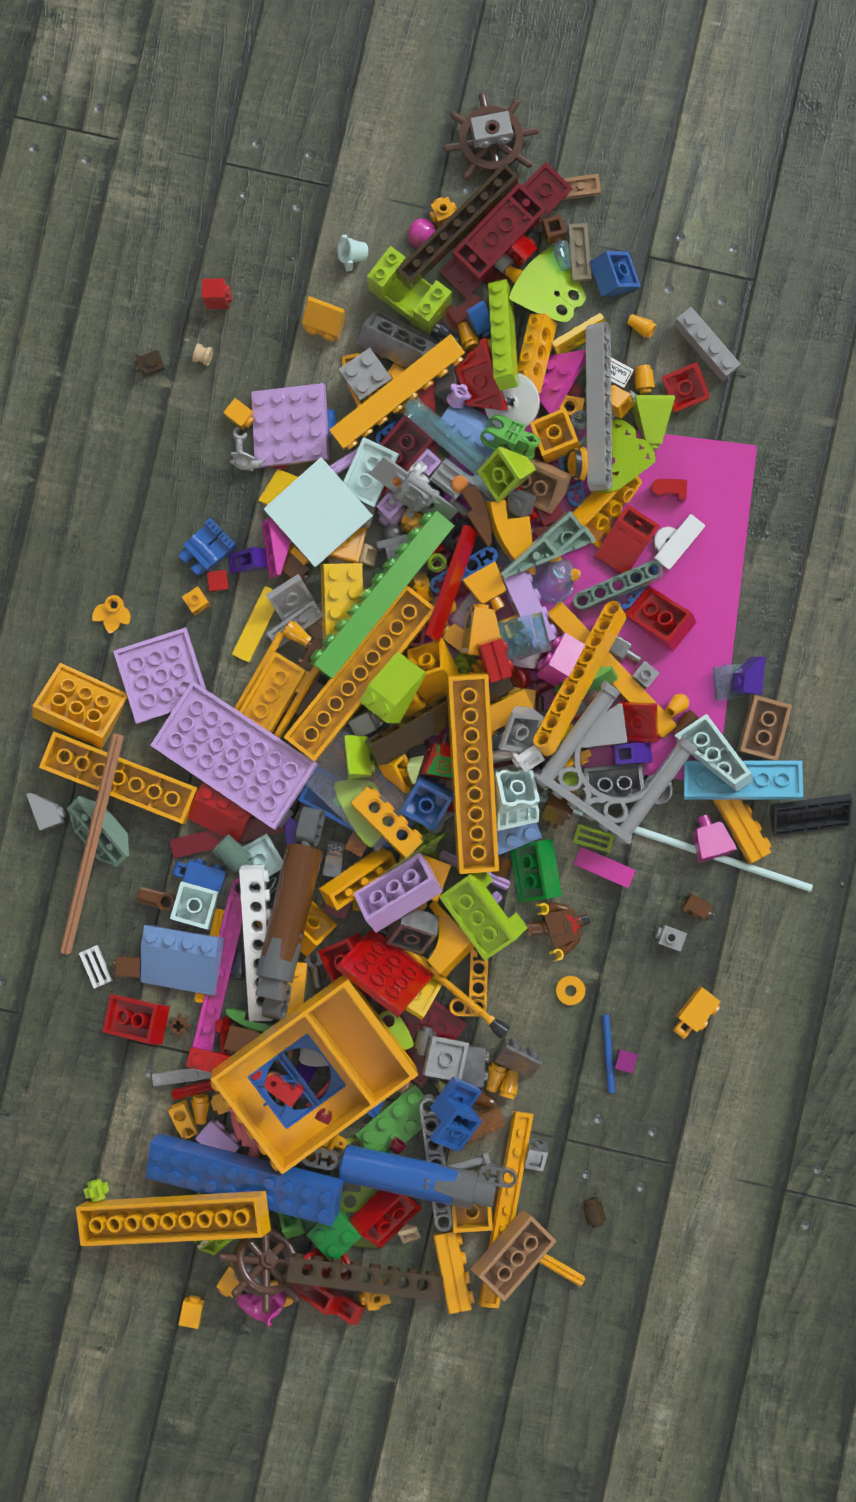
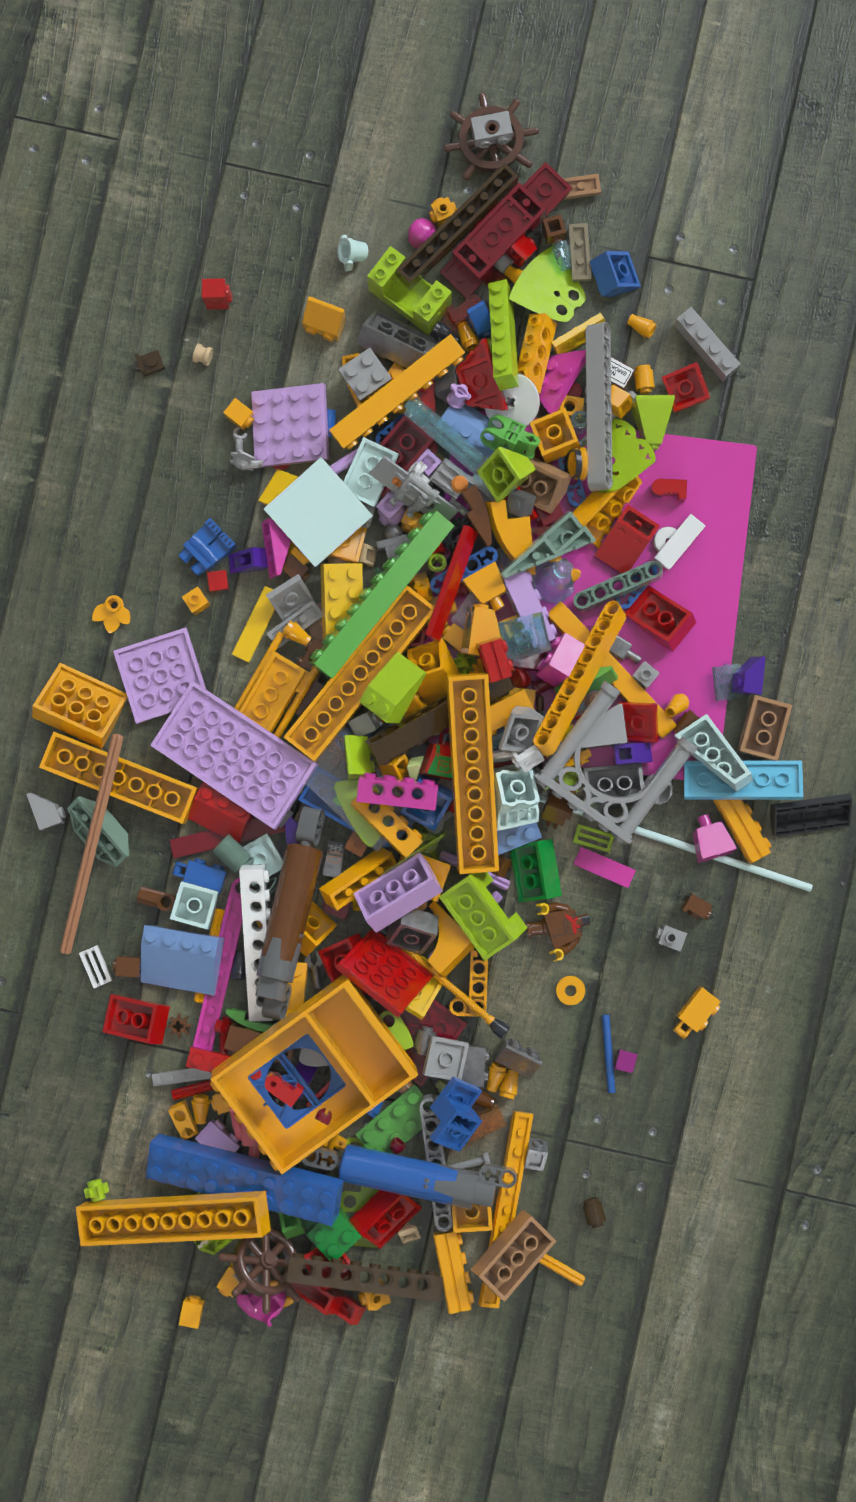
none -> dark pink brick [356,773,438,811]

